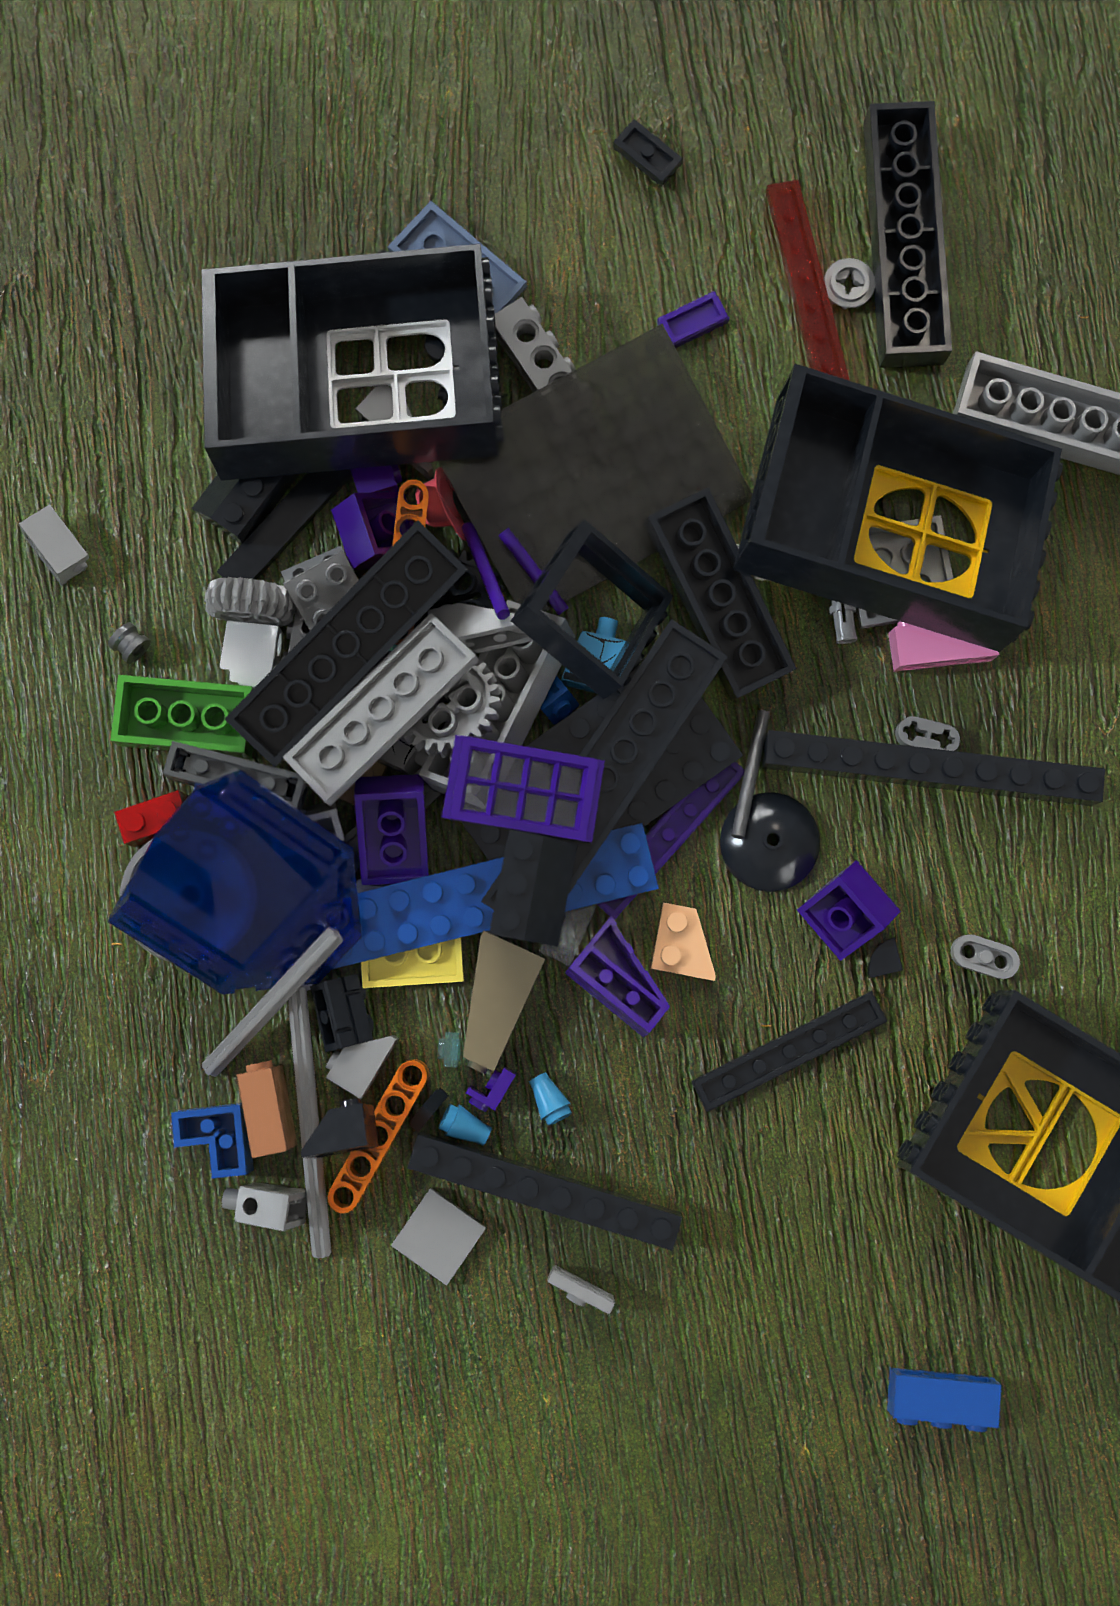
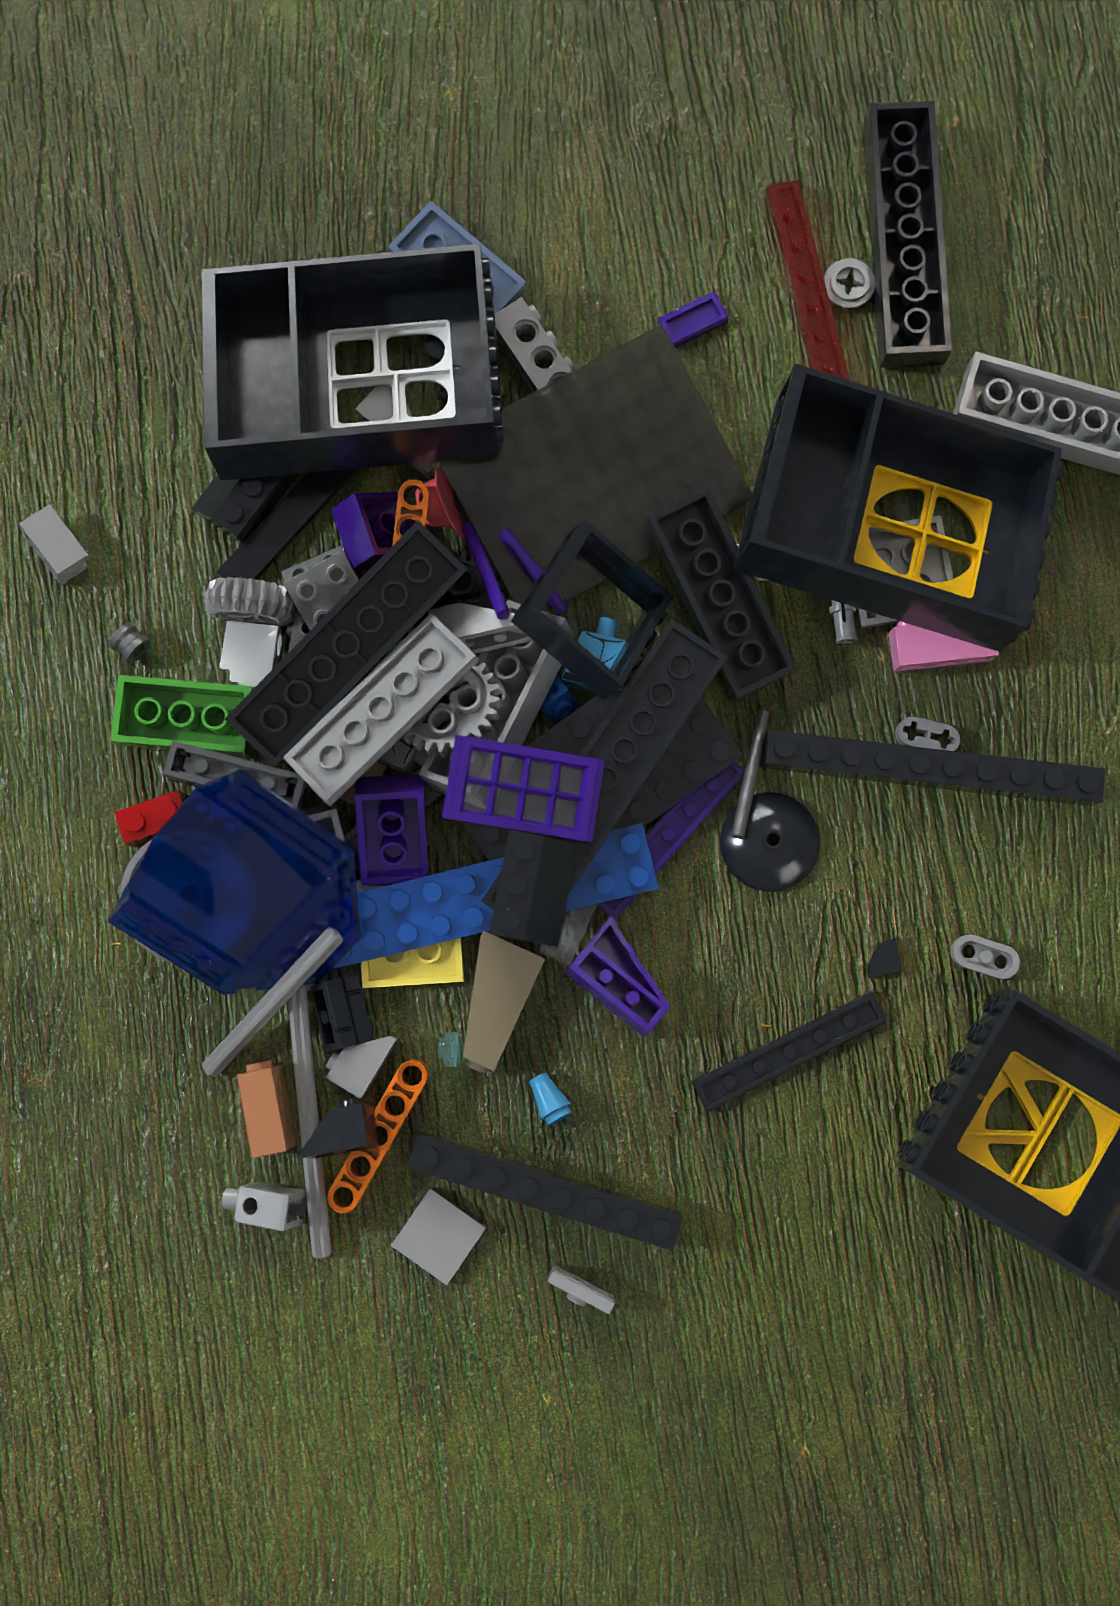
blue brick [171,1103,254,1179] -> none
dark purple brick [350,465,403,493] -> none
black tile [409,1088,449,1132] -> none
dark azure cone [438,1104,492,1146] -> none
dark purple bracket [466,1067,517,1112] -> none
black plate [613,119,683,187] -> none
light nougat wing [651,902,716,981] -> none
dark purple slope [797,860,901,961] -> none
blue brick [887,1367,1001,1432] -> none

